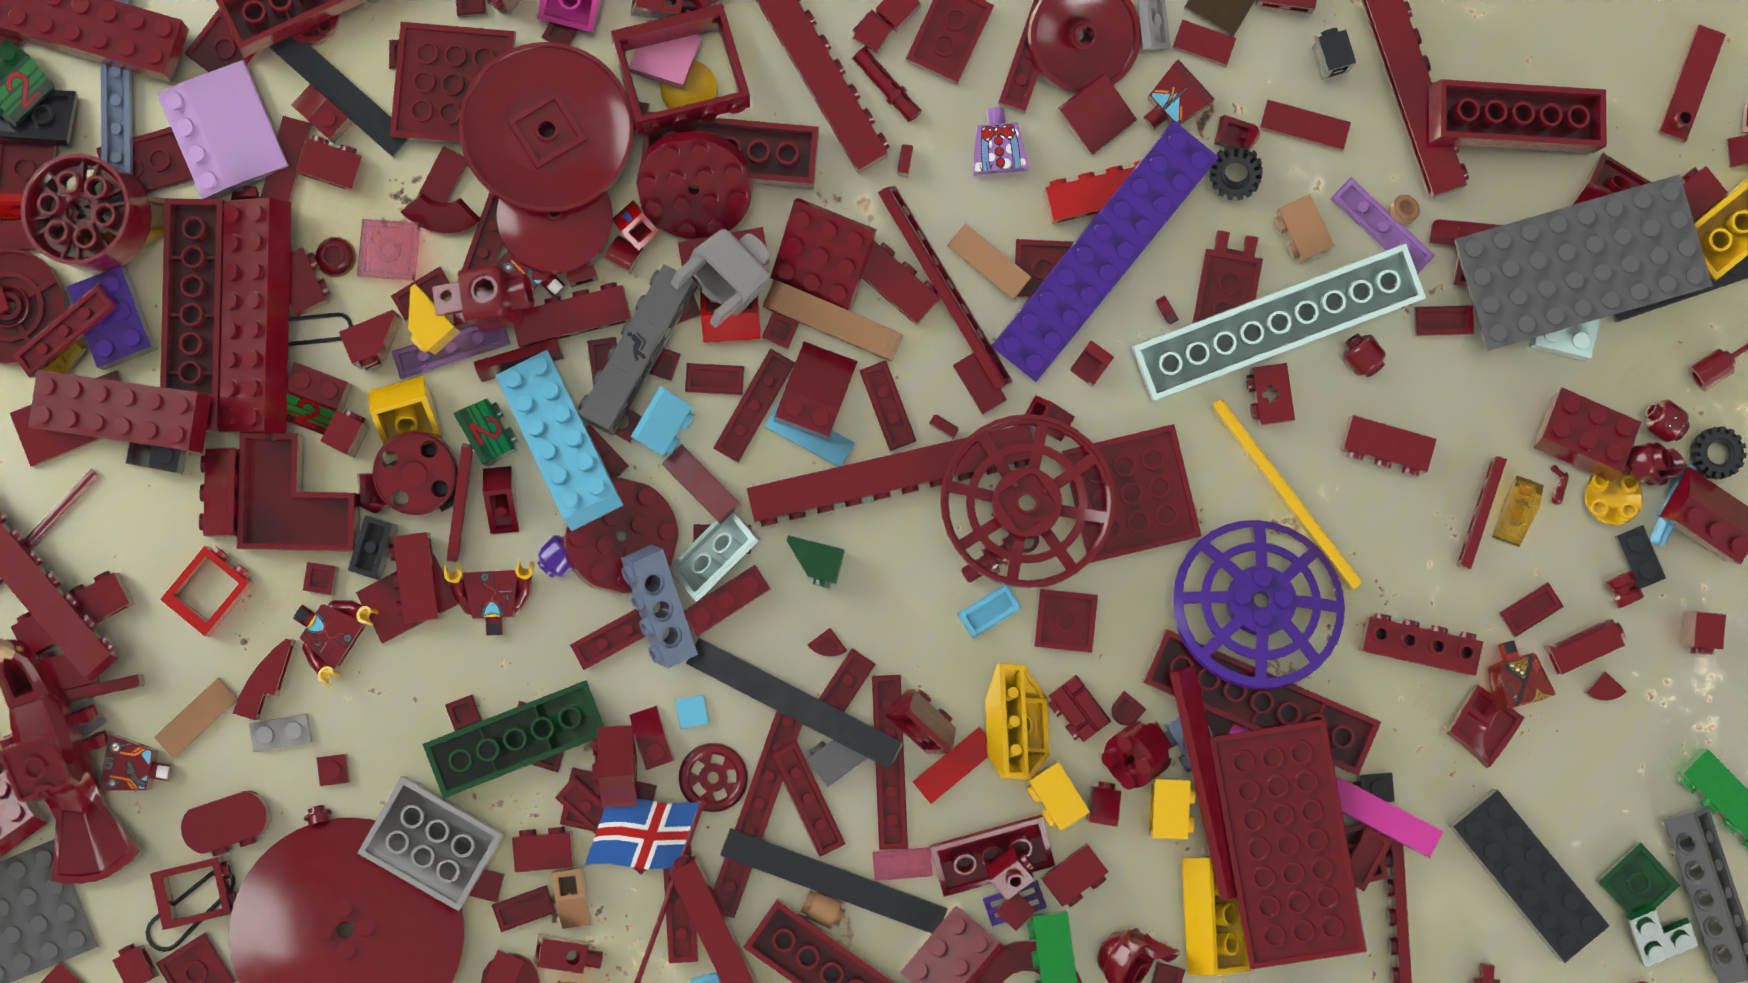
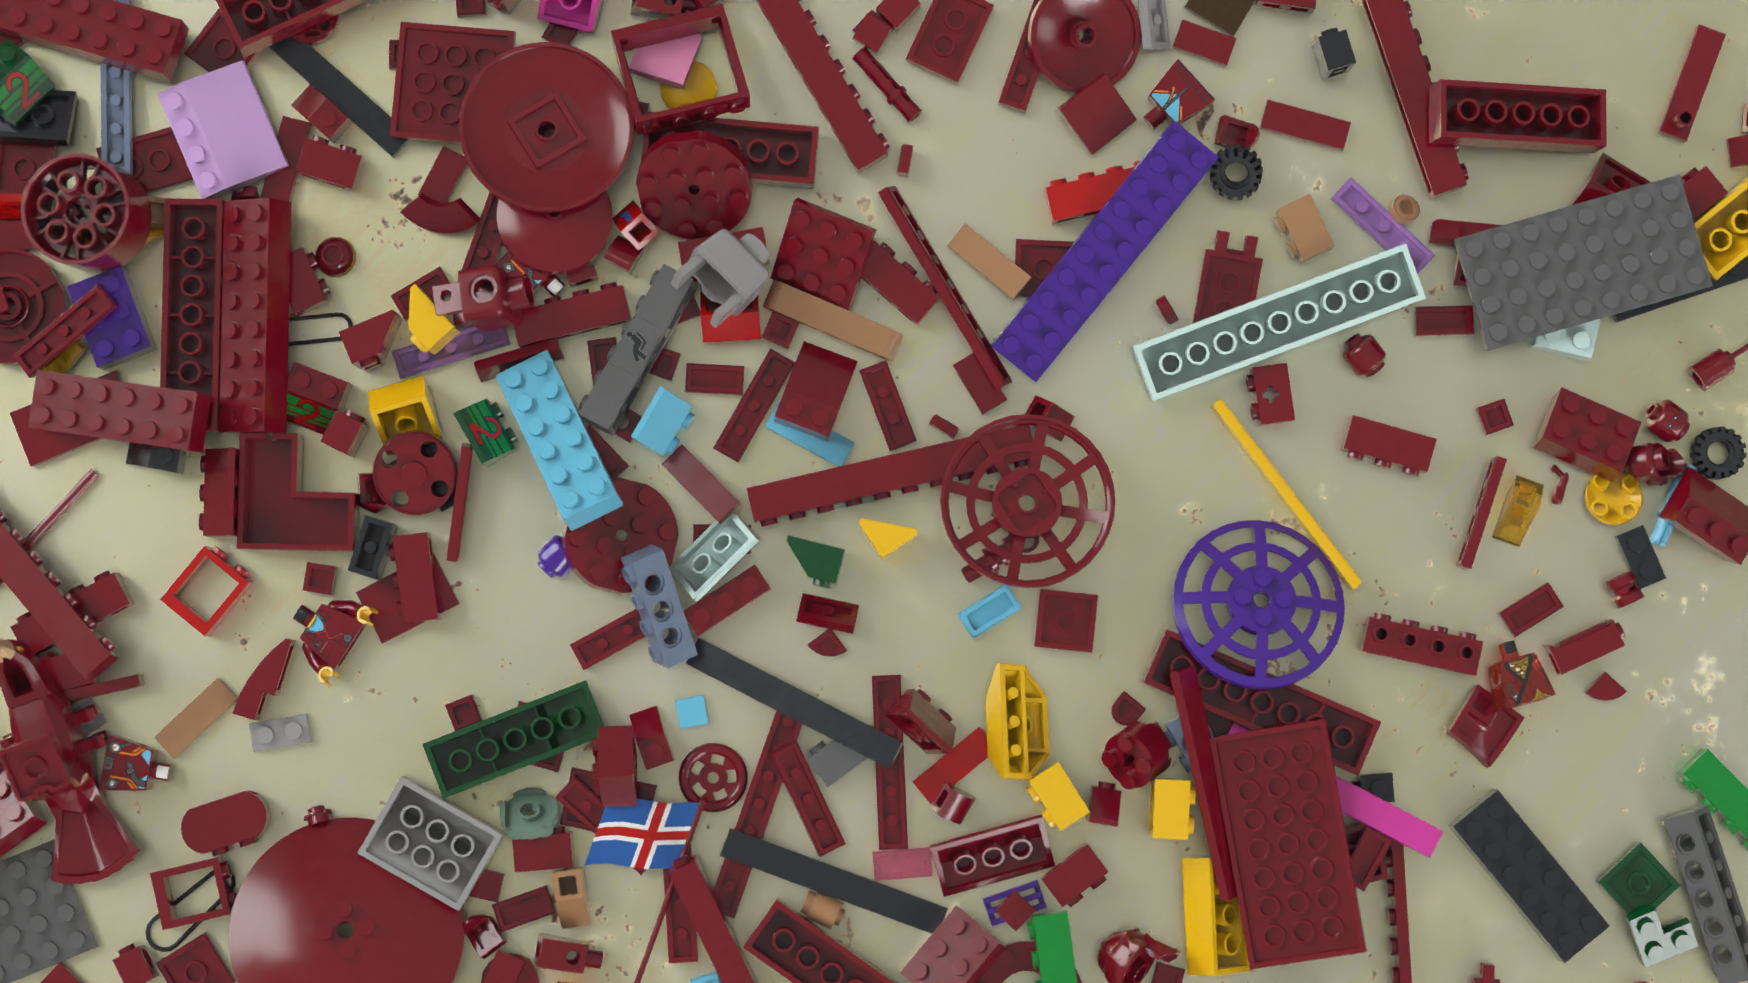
dark red plate [316,754,350,786] -> none
clear pink tile [357,219,420,281] -> none
dark red torso [444,559,535,636] -> none
dark red slope [482,466,519,534] -> none
dark red tile [818,648,876,712] -> none
torso [973,107,1029,176] -> none
dark red brick [986,847,1035,900] -> none
dark red brick [1047,675,1111,742] -> none
dark red plate [1061,424,1202,563] -> none
dark red panel [1070,340,1114,387] -> none
dark red brick [1681,612,1726,655] -> none
none -> dark red plate [463,914,507,959]
none -> sand green plate [500,788,559,840]
none -> dark red plate [796,593,859,634]
none -> yellow slope [859,518,917,559]
none -> dark red brick [932,782,976,824]
none -> dark red tile [1476,399,1514,436]

